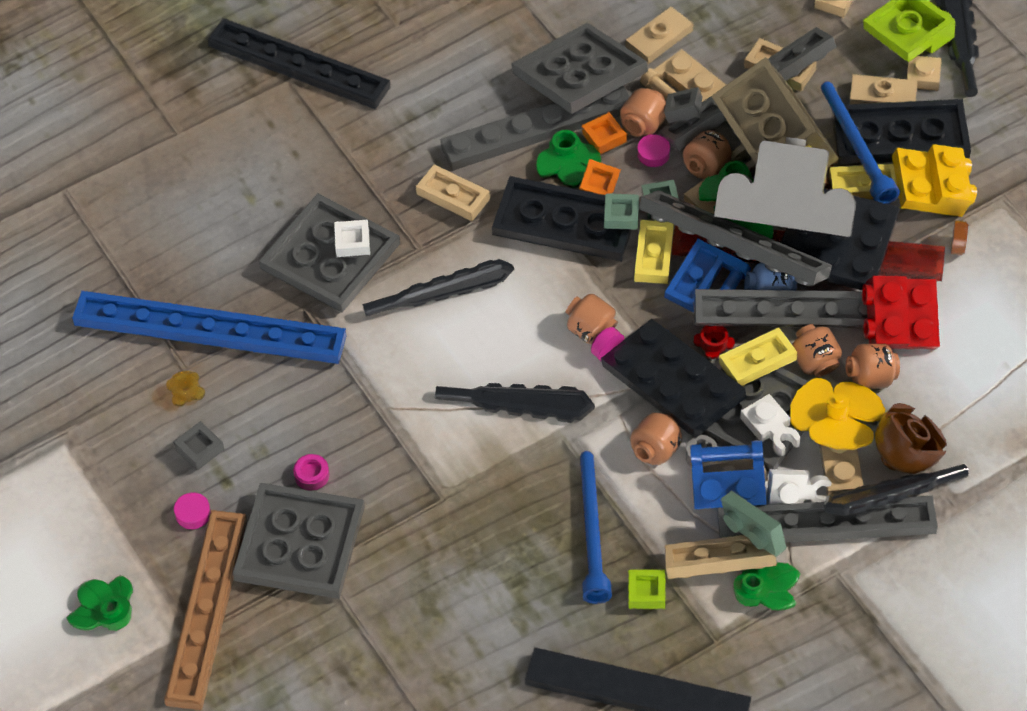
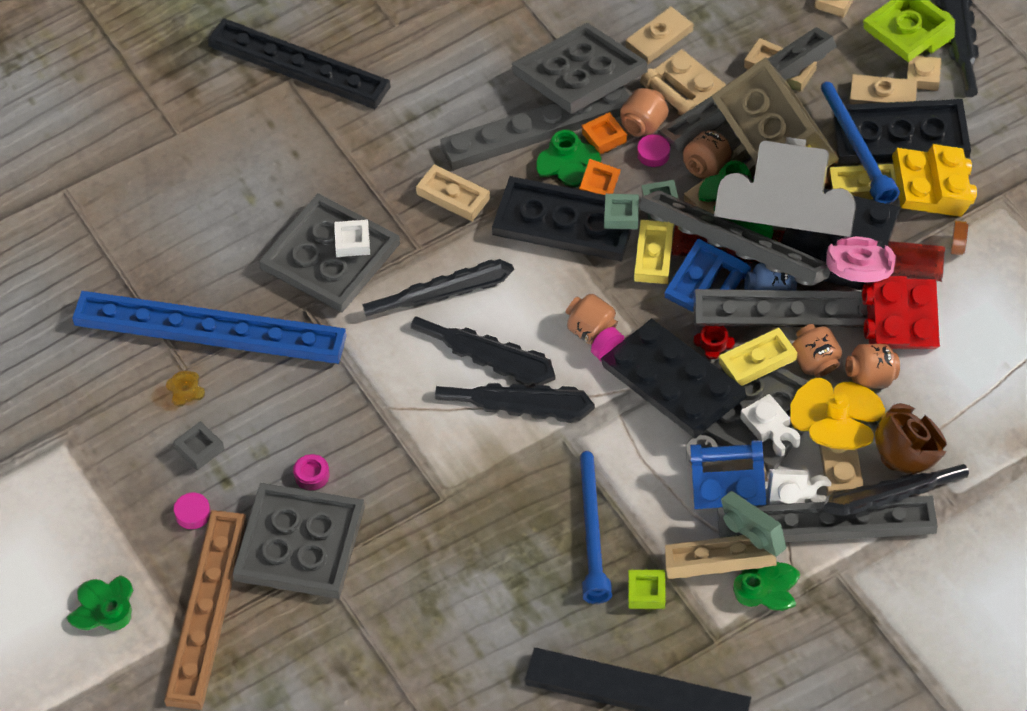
nougat head [630,413,682,465] -> none
dark grey plate [664,87,703,123] -> none
none -> black sword [411,316,555,387]
none -> bright pink tile [826,237,896,283]

